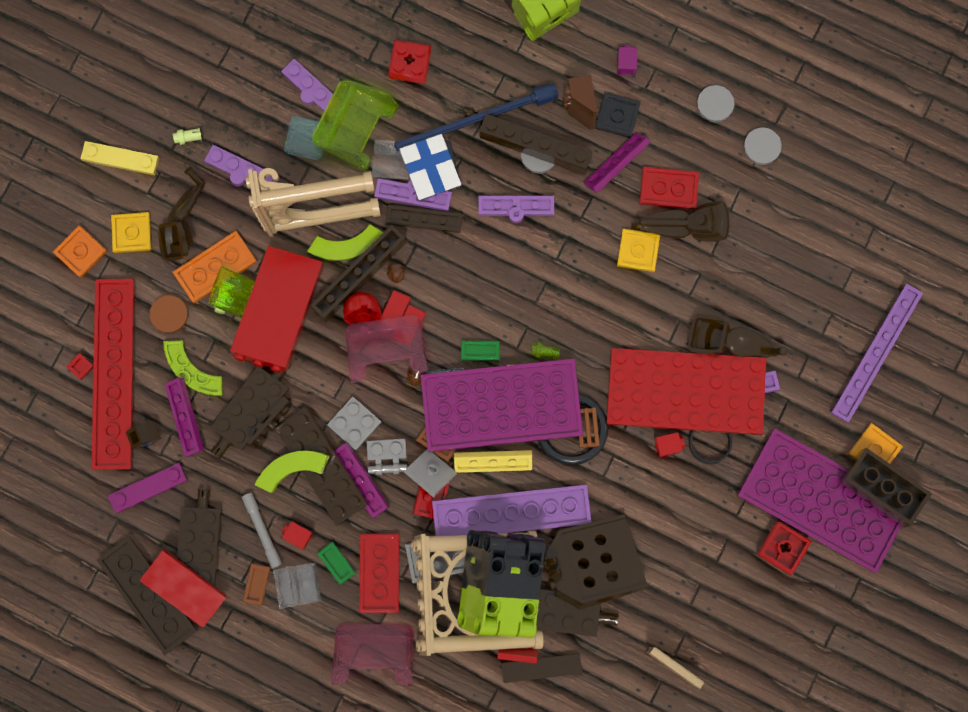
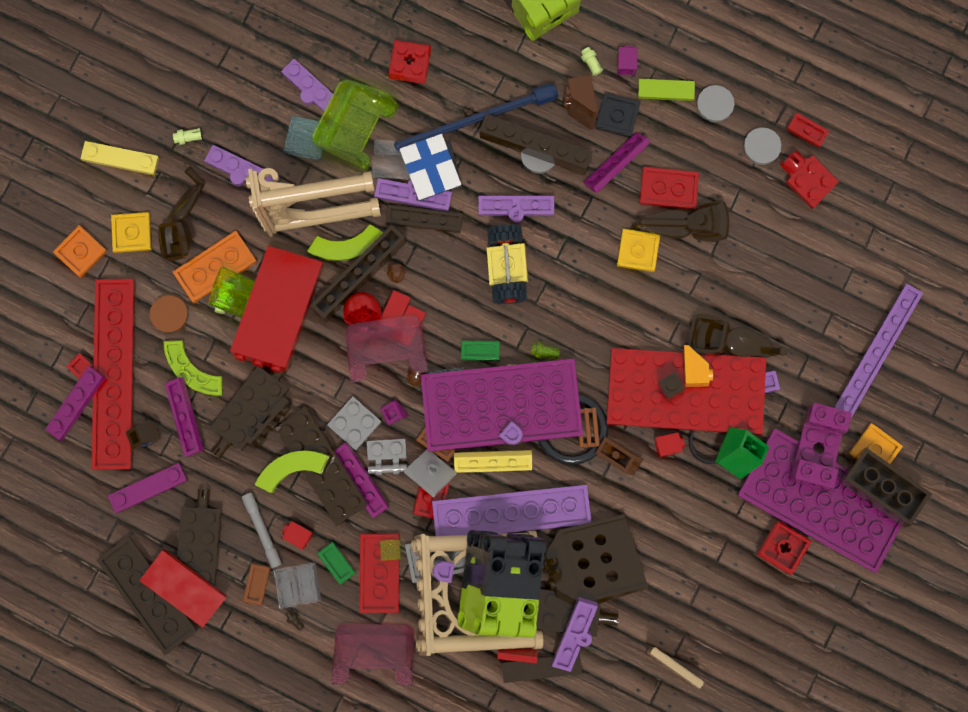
none -> magenta plate [45,366,106,441]
none -> dark brown piece [285,611,304,631]
none -> magenta slope [380,400,409,426]
none -> clear neon green tile [380,540,401,561]
none -> medium lavender tile [432,561,455,583]
none -> plate [487,224,528,304]
none -> medium lavender tile [499,421,522,445]
none -> medium lavender hinge [552,597,598,672]
none -> yellowish green animal [581,47,603,76]
none -> reddish brown slope [596,437,644,475]
none -> lime tile [638,79,695,101]
none -> dark brown brick [658,372,685,402]
none -> light orange slope [683,345,713,387]
none -> green slope [715,427,769,479]
none -> red plate [781,150,839,209]
none -> red plate [786,113,829,148]
none -> magenta plate [789,403,852,491]

